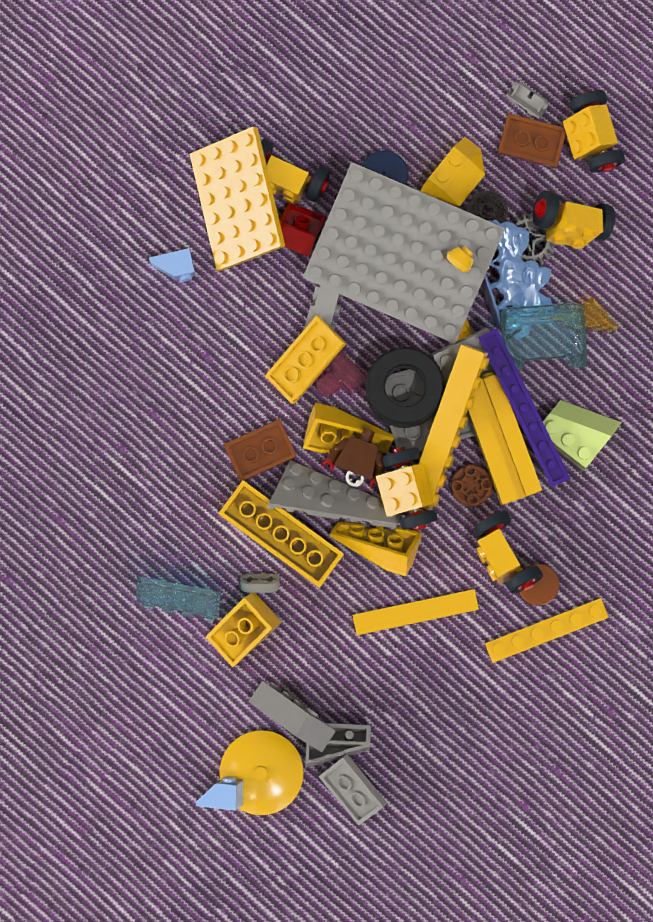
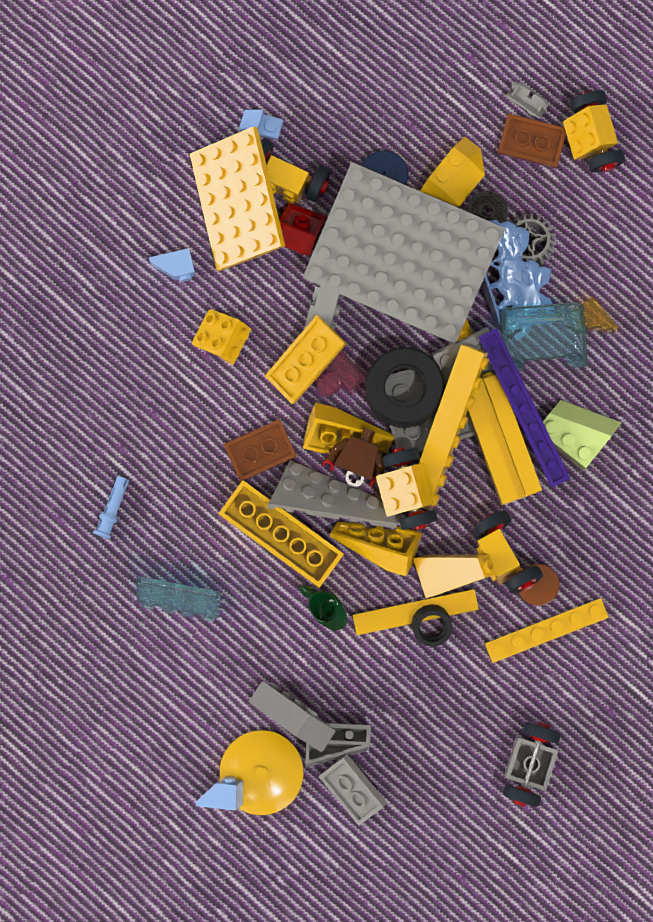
yellow slope [206,593,282,667] -> none
light grey beam [240,574,280,593] -> none
yellow cone [447,246,474,273] -> none
dark orange tile [451,465,493,507] -> none
yellow brick [532,191,615,249] -> none
none -> light blue pin [93,476,129,539]
none -> yellow bracket [192,309,252,365]
none -> light blue slope [239,110,284,141]
none -> dark green hair [299,585,347,631]
none -> black tyre [411,604,453,647]
none -> yellow slope [413,554,496,598]
none -> brick [503,722,561,807]

